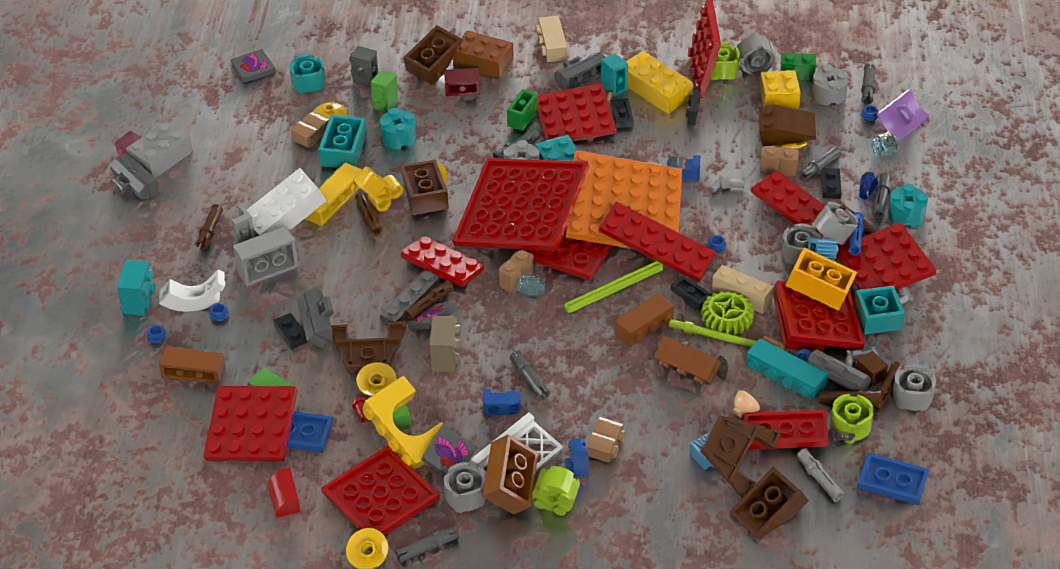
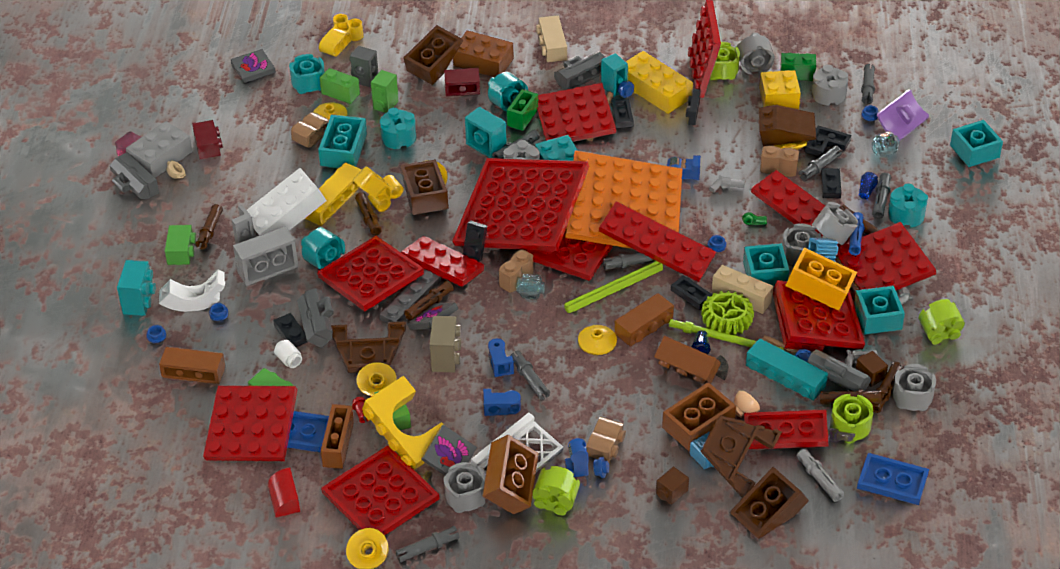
none -> bright green brick [165,225,196,265]
none -> tan animal [166,161,186,179]
none -> dark red brick [192,120,223,160]
none -> white brick [274,340,302,368]
none -> teal brick [301,227,345,270]
none -> red plate [317,236,424,311]
none -> yellow piece [319,14,364,57]
none -> bright green brick [320,68,360,104]
none -> dark orange brick [321,404,354,469]
none -> black plate [463,221,488,262]
none -> teal brick [465,107,507,158]
none -> teal brick [488,72,528,112]
none -> blue leg [488,338,514,377]
none -> yellow dish [578,325,617,355]
none -> blue plate [593,457,609,478]
none -> dark grey pin [603,252,656,270]
none -> blue plate [618,81,634,98]
none -> reddish brown brick [656,466,689,505]
none -> dark orange brick [662,382,736,452]
none -> cone [691,330,711,354]
none -> green arm [742,212,767,225]
none -> teal brick [743,243,789,288]
none -> black plate [805,125,852,156]
none -> lime brick [918,299,965,345]
none -> teal brick [950,120,1003,167]

